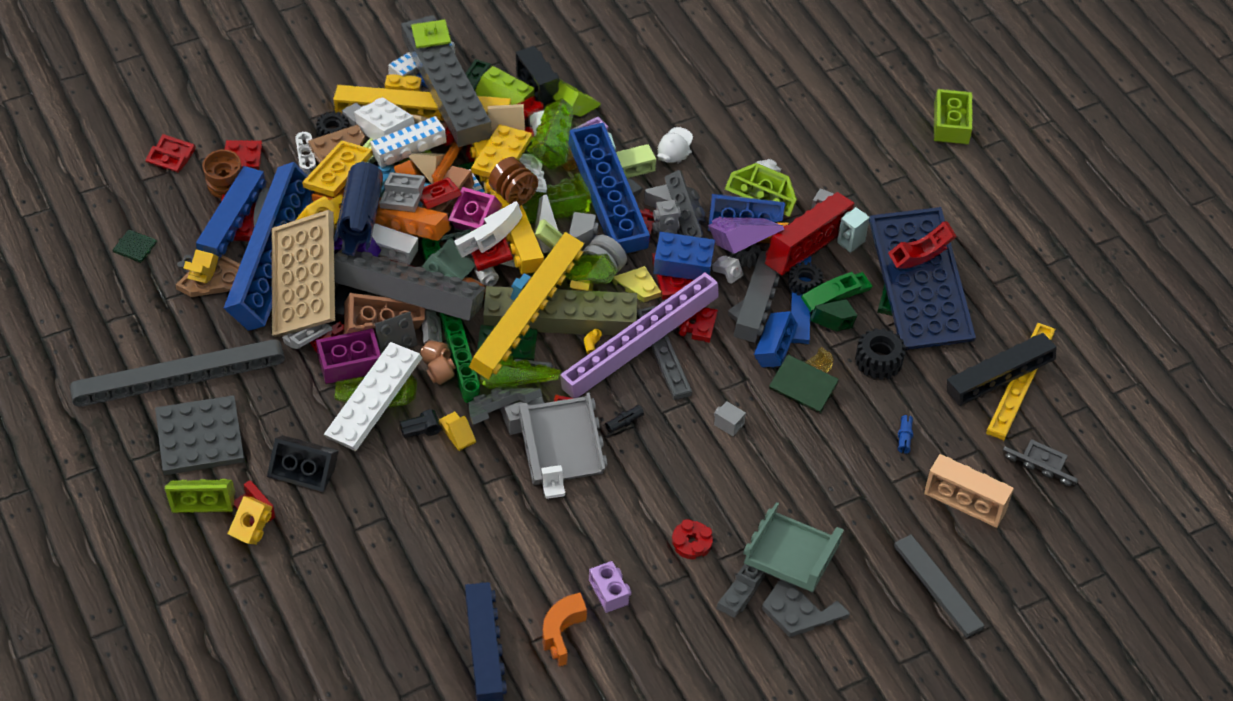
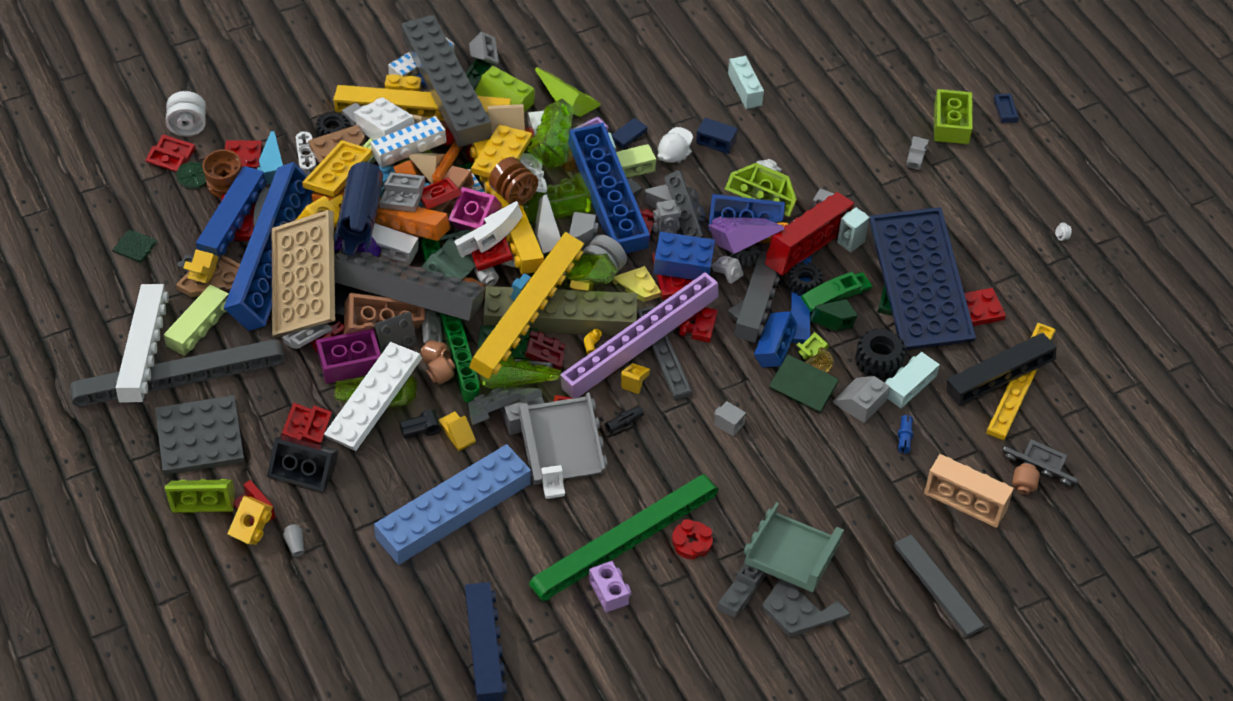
lime piece [411,19,451,49] -> none
black slope [516,46,560,107] -> none
red hinge [518,96,544,120] -> none
yellowish green tile [535,219,563,249] -> none
orange arch [543,593,587,666] -> none
red arch [888,221,957,269] -> none
none -> white brick [116,284,169,402]
none -> yellowish green brick [164,285,229,356]
none -> white wheel [166,91,206,137]
none -> dark green wheel [177,162,207,189]
none -> medium azure slope [257,131,283,185]
none -> red slope [281,402,332,445]
none -> light grey cone [283,524,305,557]
none -> medium blue brick [374,444,531,565]
none -> light grey slope [469,32,499,65]
none -> dark red plate [524,330,566,371]
none -> green beam [529,474,719,601]
none -> dark blue tile [612,118,648,149]
none -> yellow slope [621,363,650,394]
none -> dark blue brick [696,118,738,154]
none -> light aqua brick [728,56,764,109]
none -> lime bracket [797,332,829,363]
none -> light grey slope [833,376,890,423]
none -> light aqua brick [885,352,940,409]
none -> light grey leg [906,136,929,170]
none -> red plate [964,288,1006,326]
none -> dark blue tile [993,94,1019,123]
none -> nougat head [1012,464,1040,495]
none -> white plate [1055,223,1071,241]

